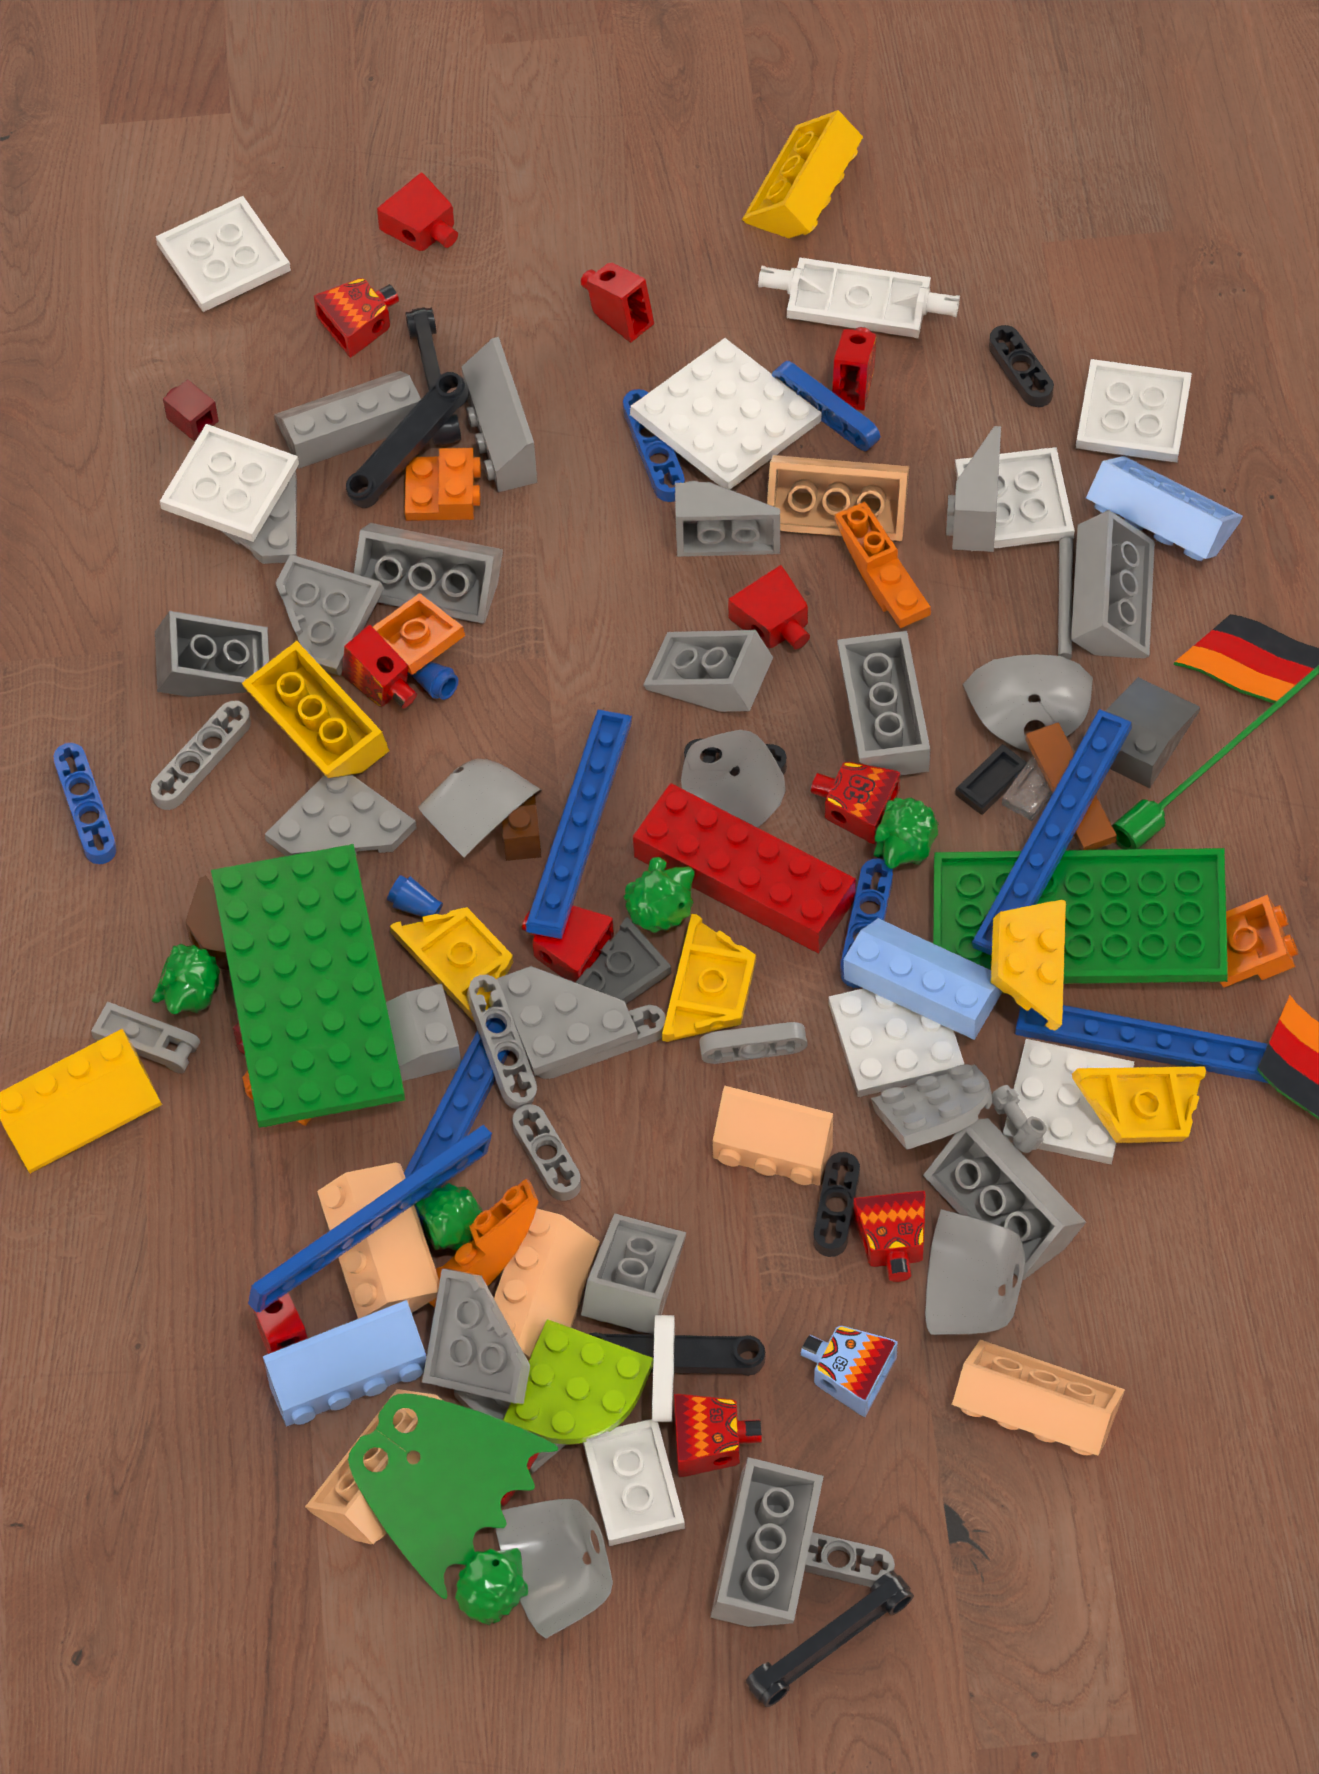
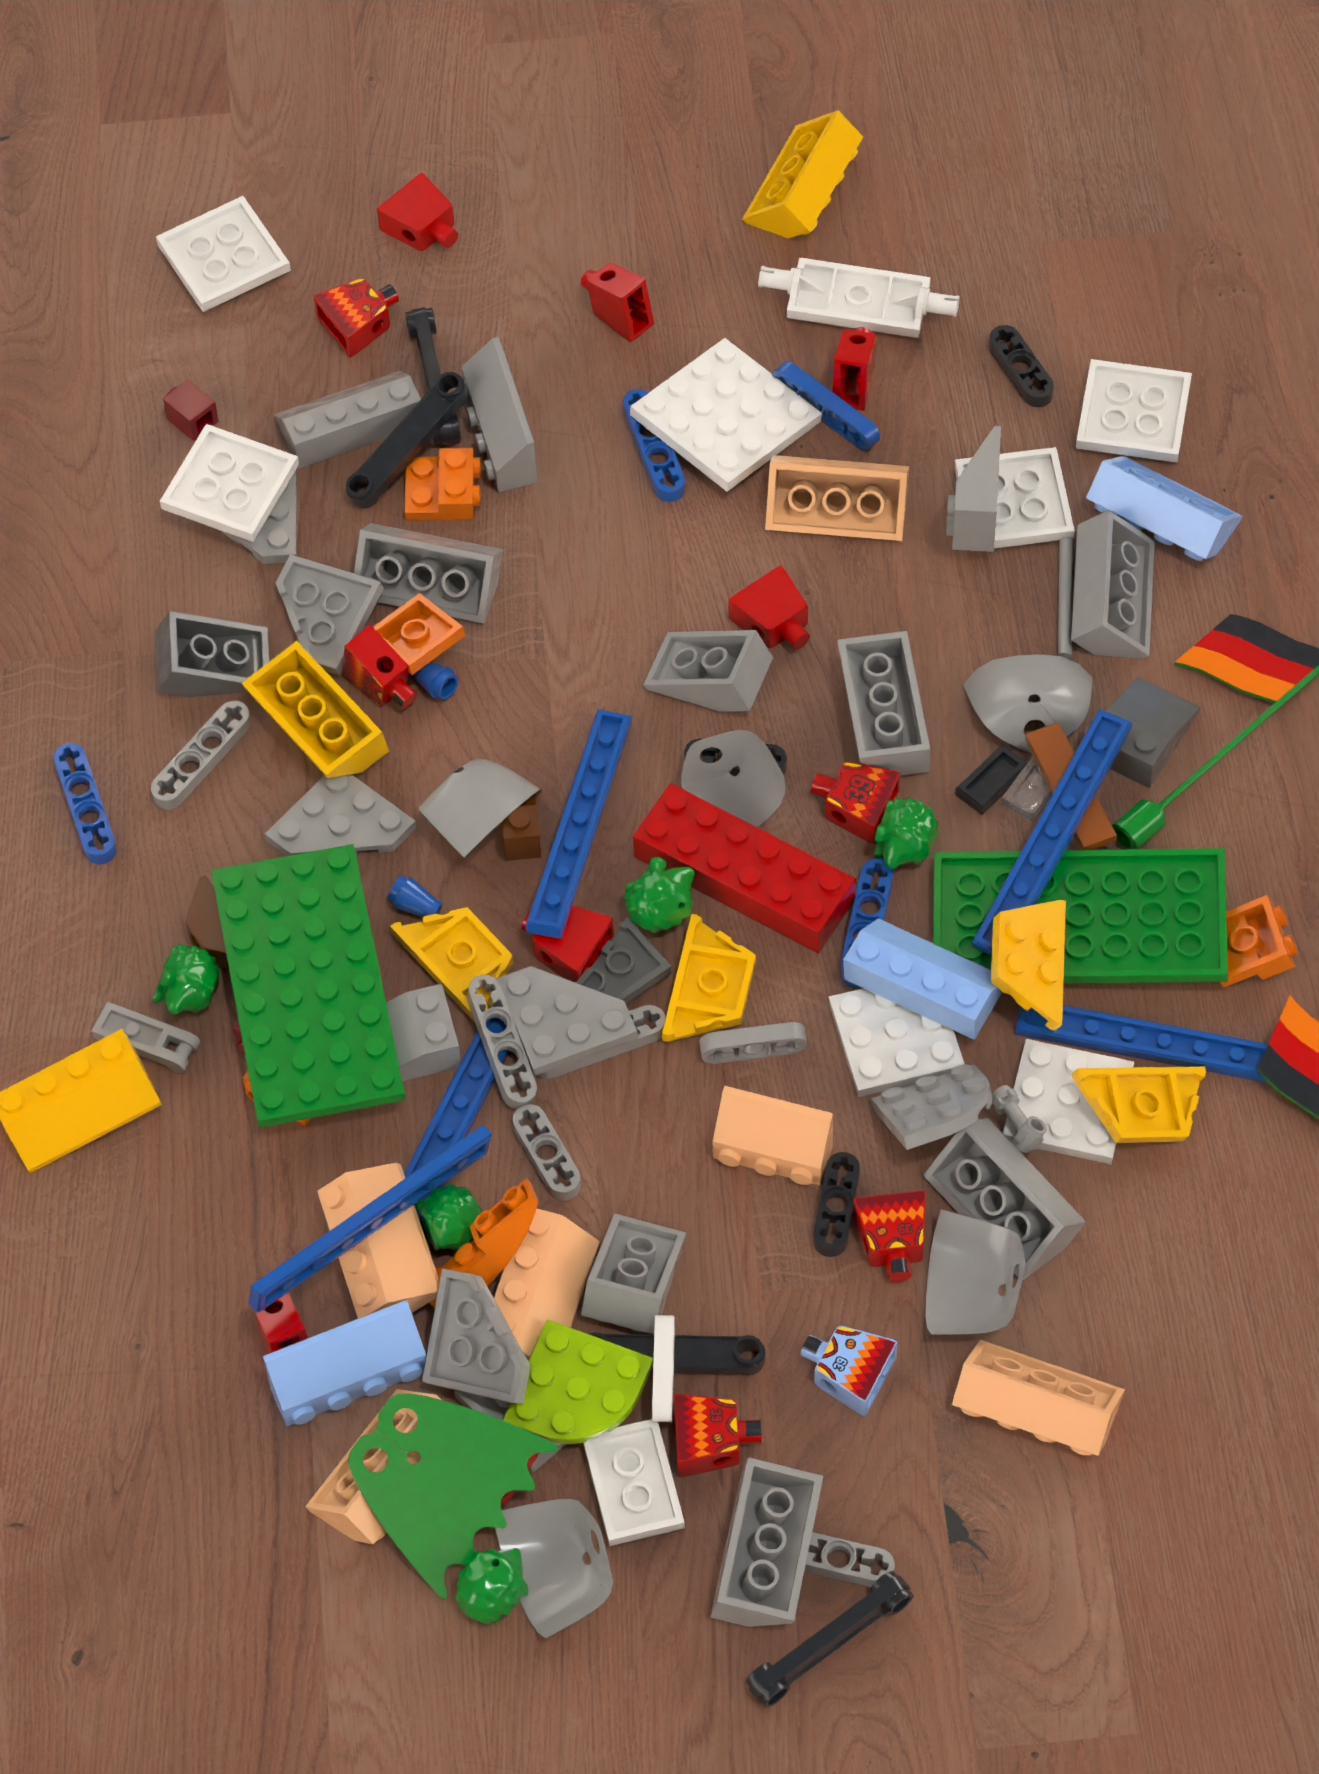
light grey slope [675,481,780,557] -> none
orange slope [834,501,931,628] -> none

